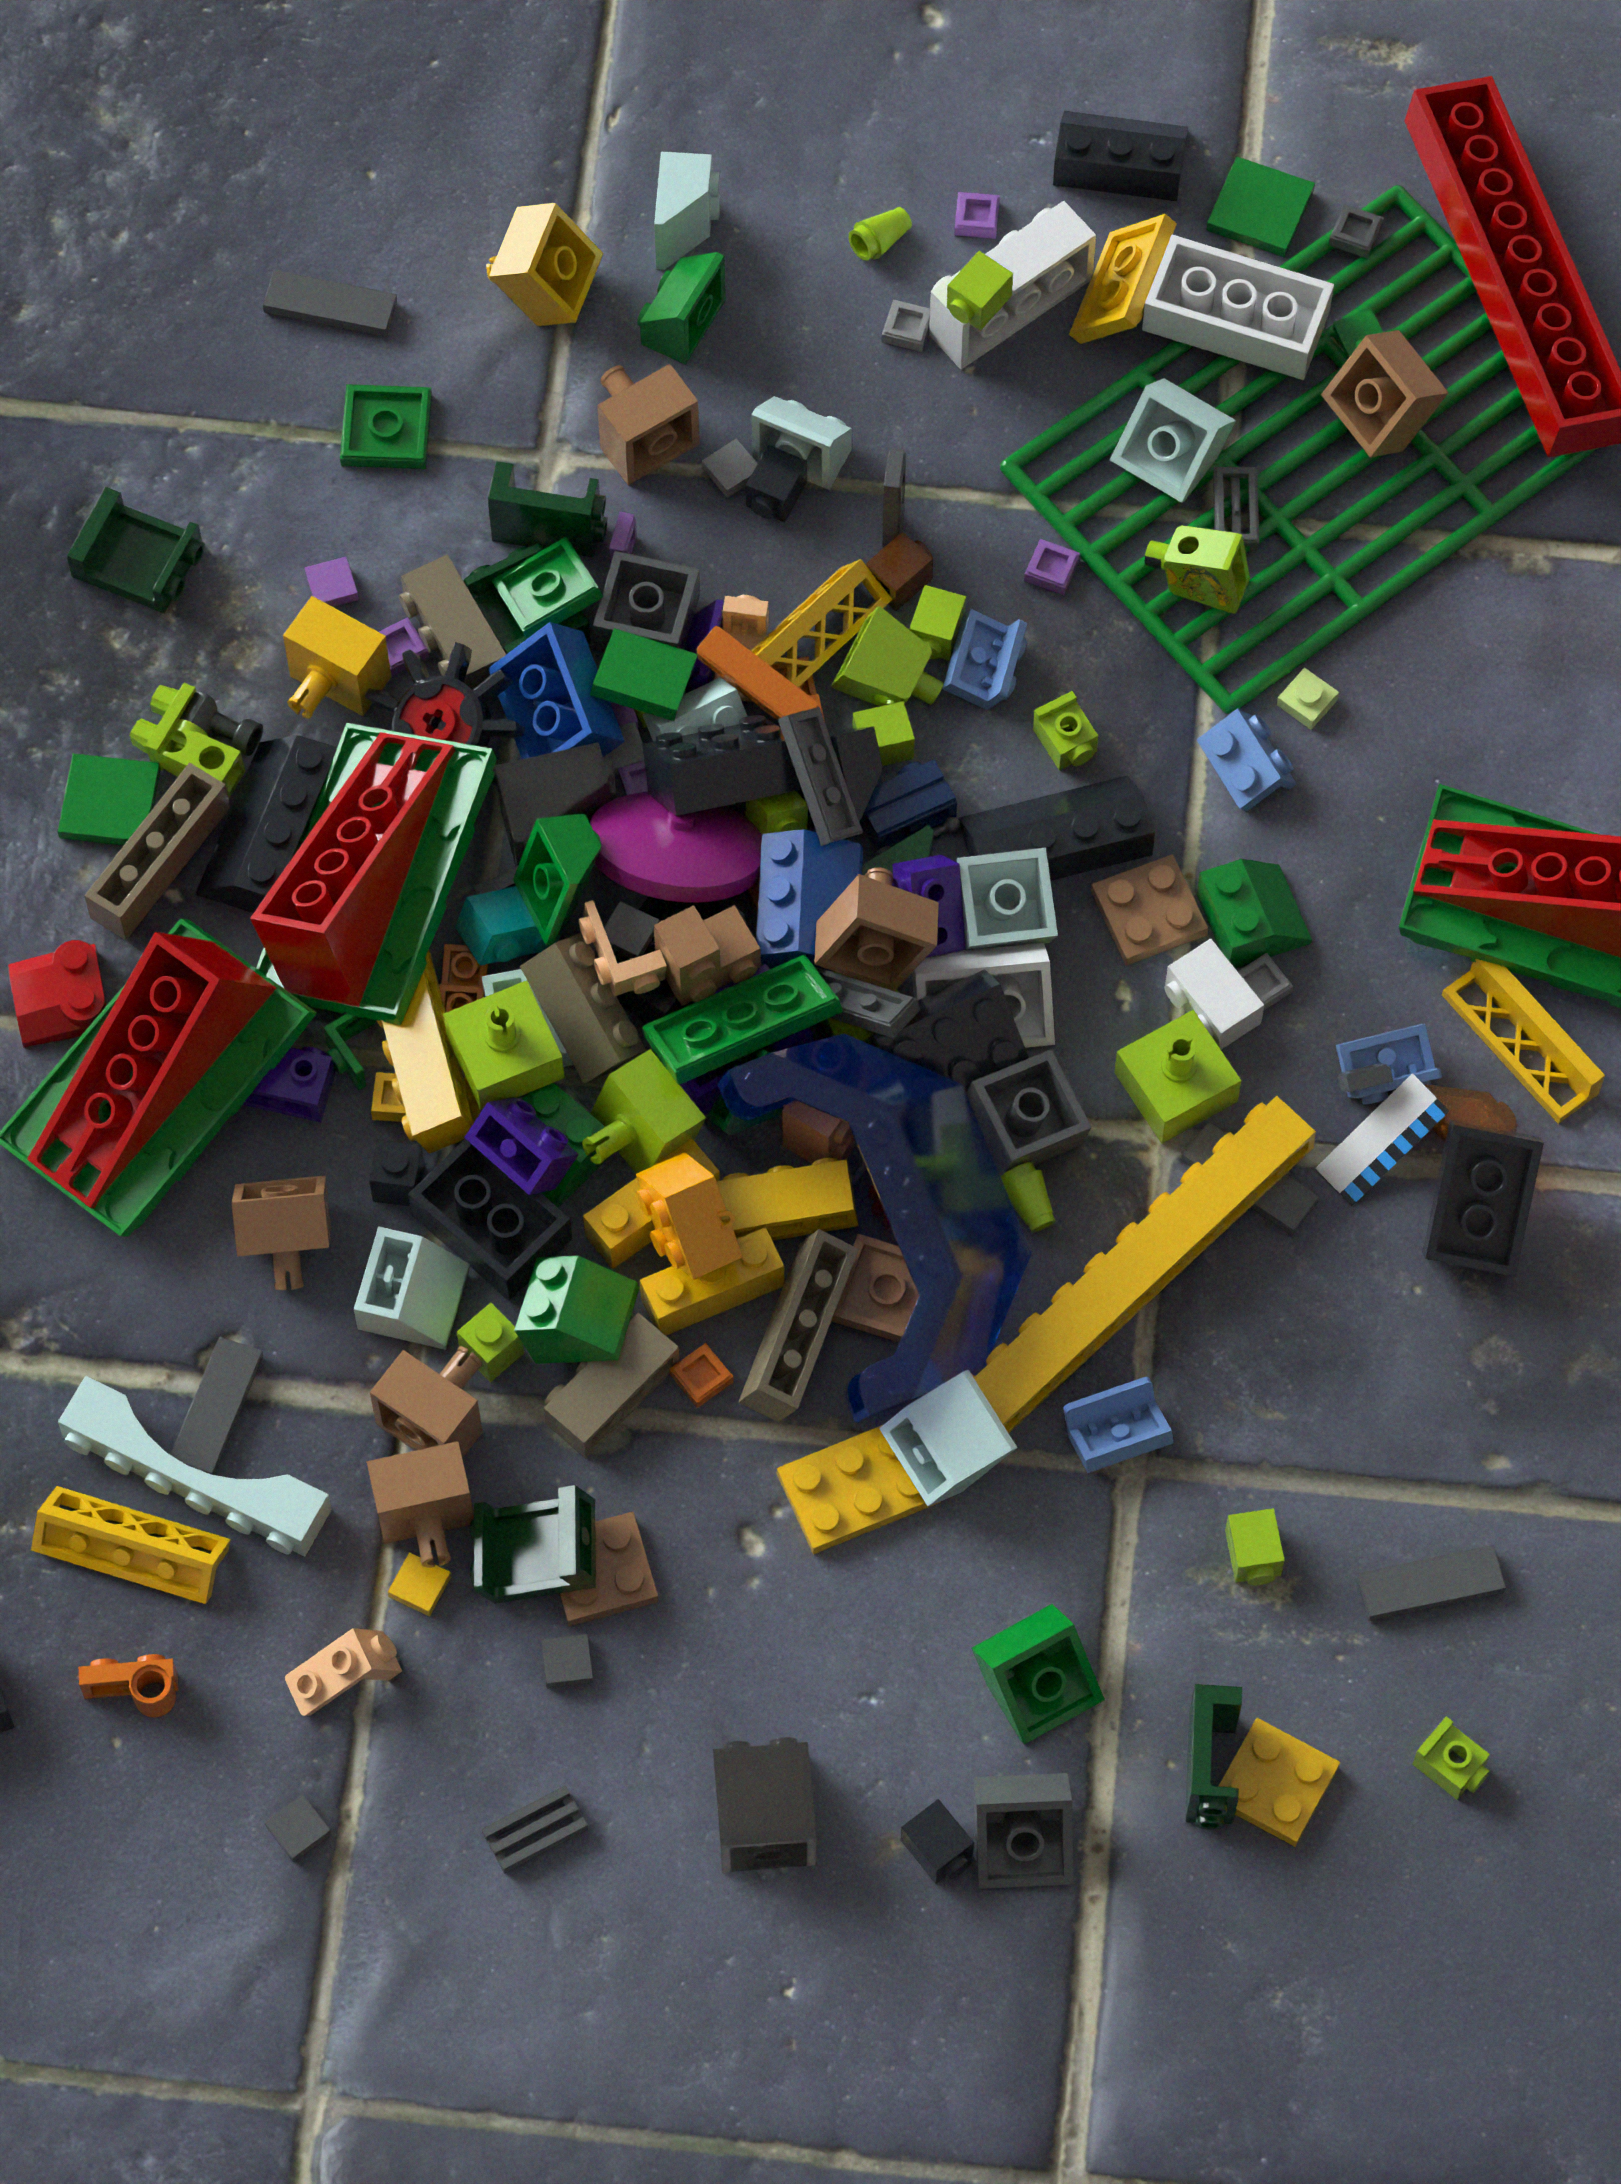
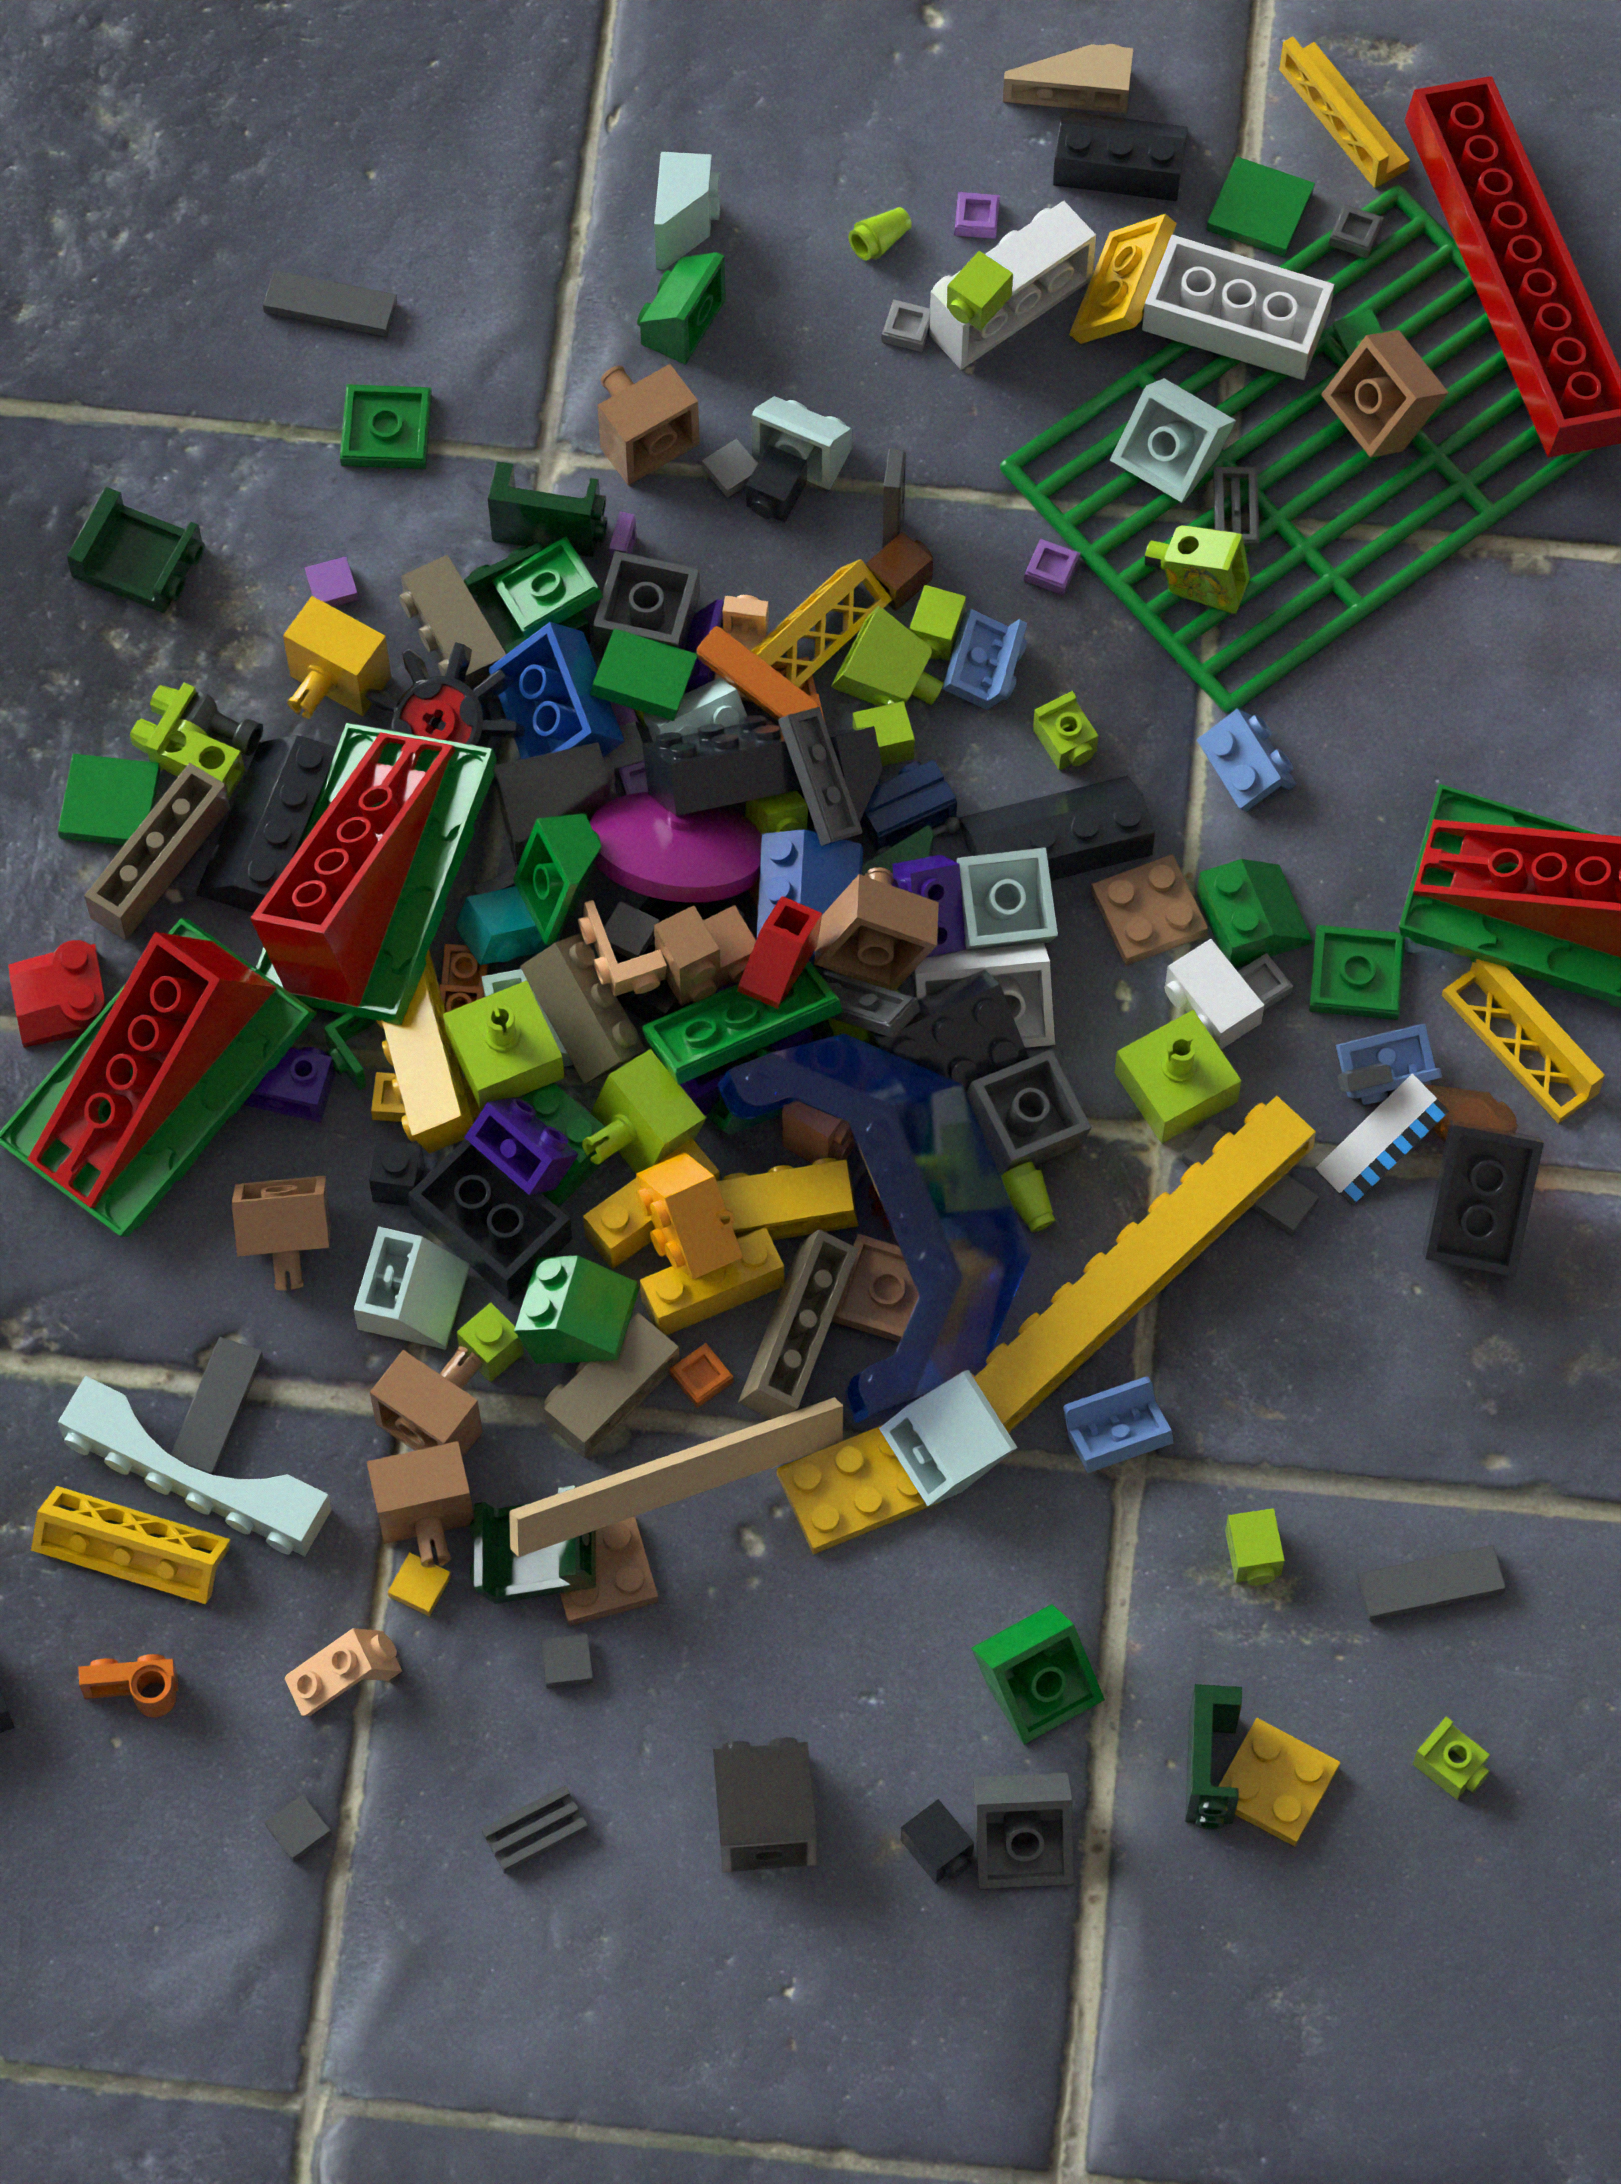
medium lavender tile [379,617,429,676] -> none
yellow brick [486,203,603,326] -> none
yellowish green plate [1277,667,1339,730] -> none
none -> tan tile [510,1397,843,1557]
none -> red slope [737,896,822,1009]
none -> tan slope [1003,44,1133,114]
none -> yellow fence [1279,36,1410,189]
none -> green tile [1309,925,1405,1020]

